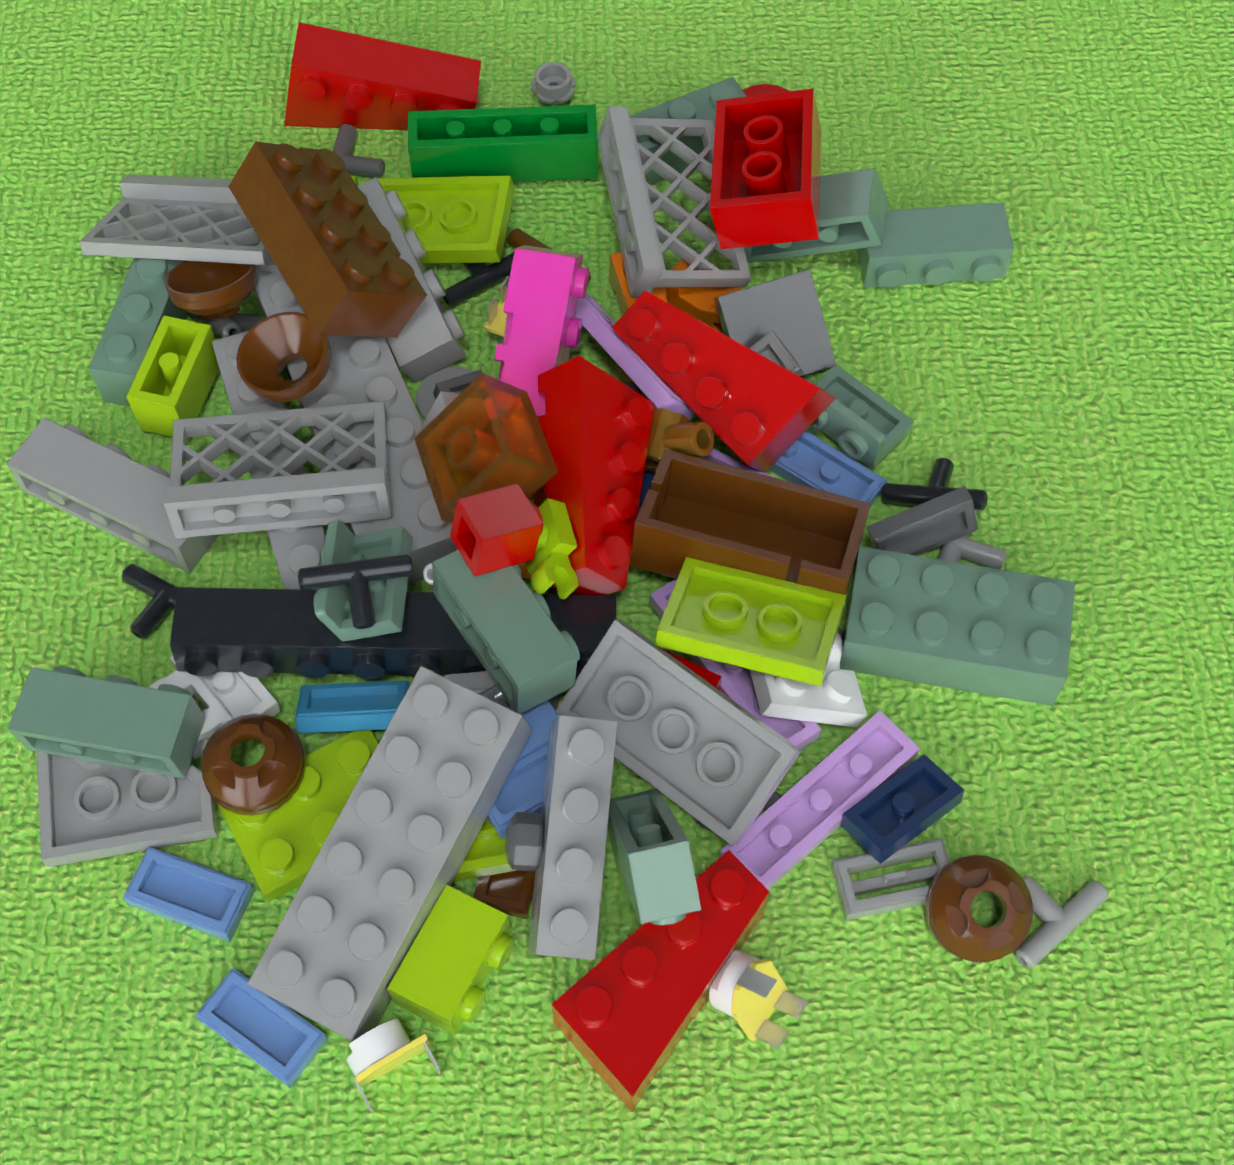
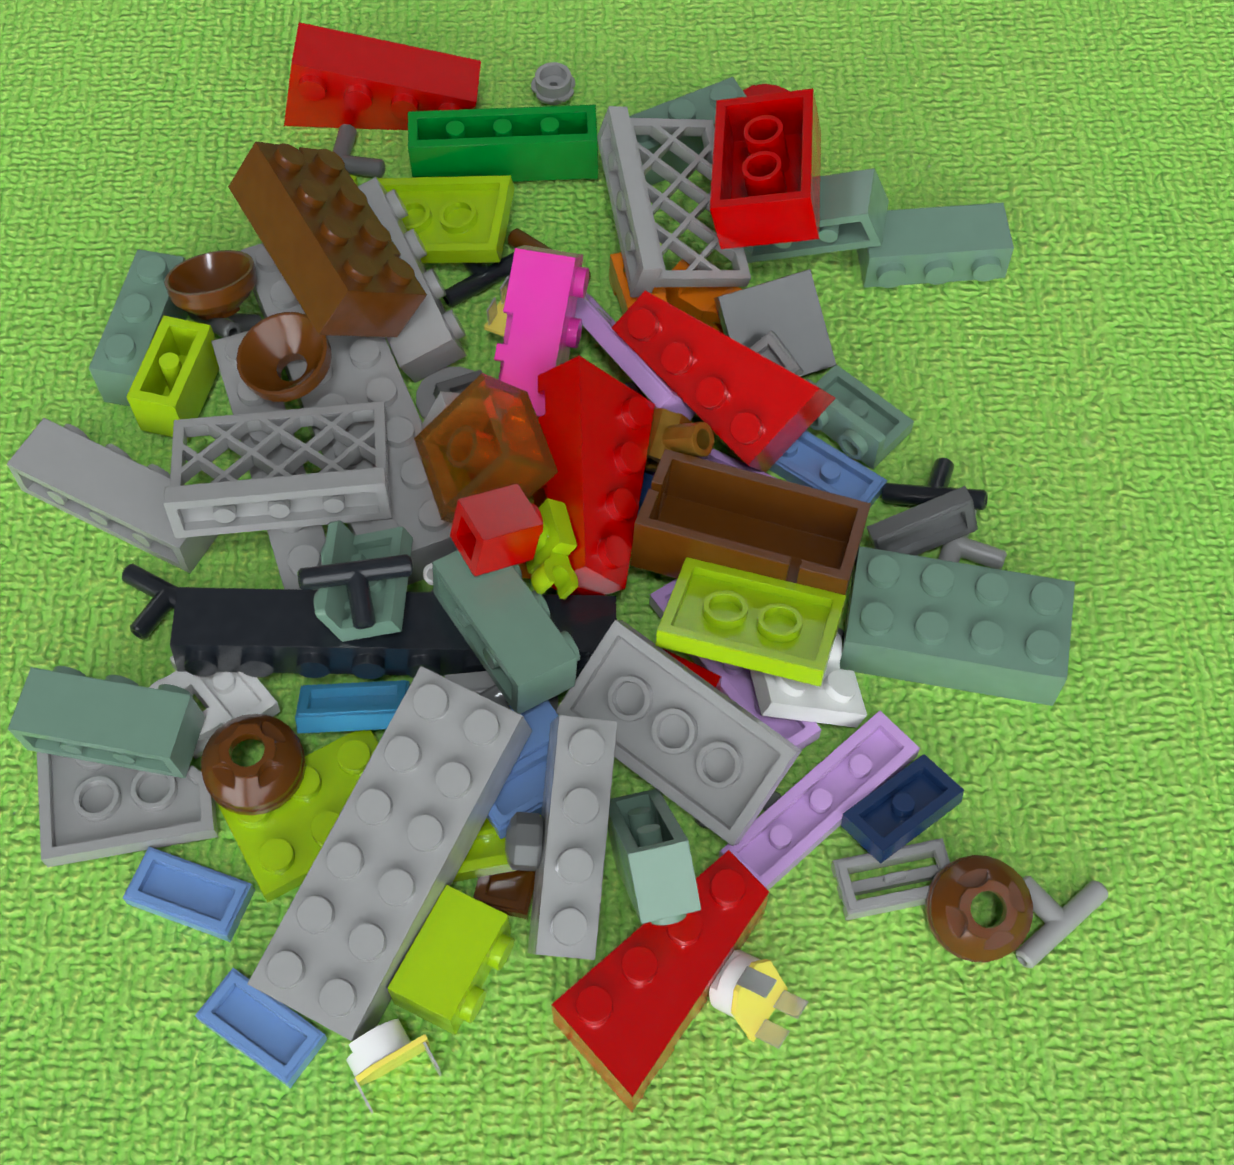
light grey fence [79,174,271,265] -> none

